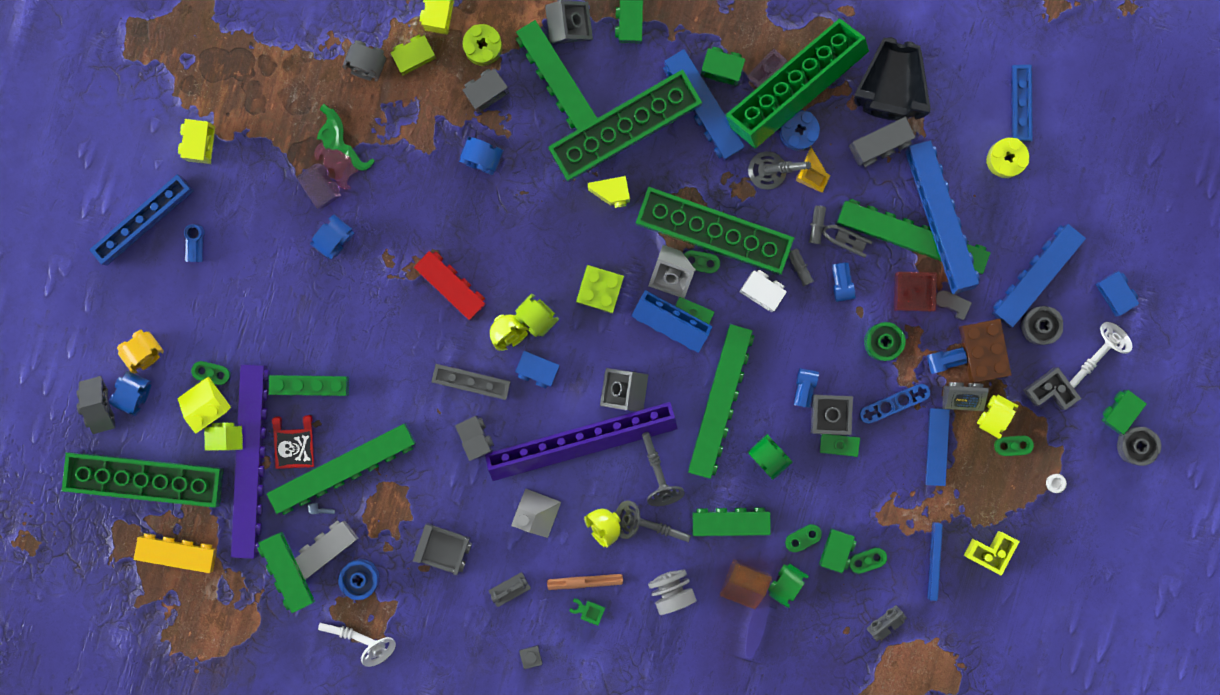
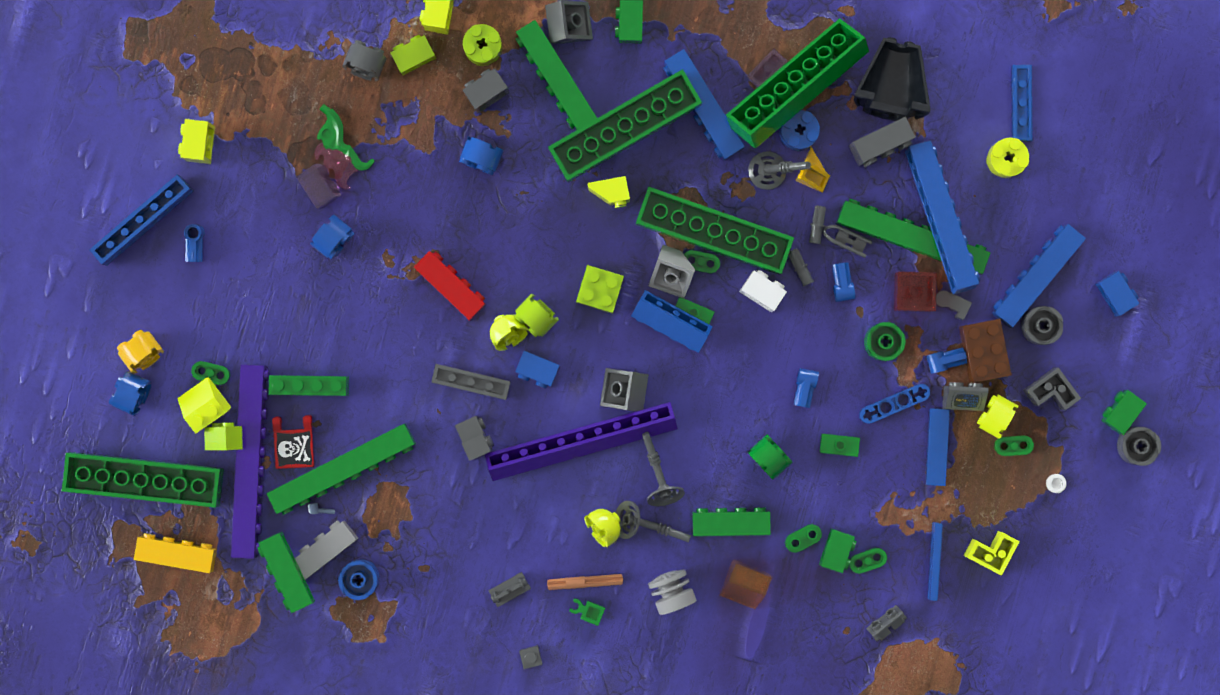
dark grey brick [77,376,115,434] -> none
white dish [318,623,396,667] -> none
dark grey panel [413,523,472,576] -> none
light grey slope [511,489,561,538] -> none
green brick [688,324,755,479] -> none
green brick [700,47,745,87] -> none
green brick [768,563,809,608] -> none
dark grey brick [811,395,853,435] -> none
white dish [1070,322,1132,388] -> none

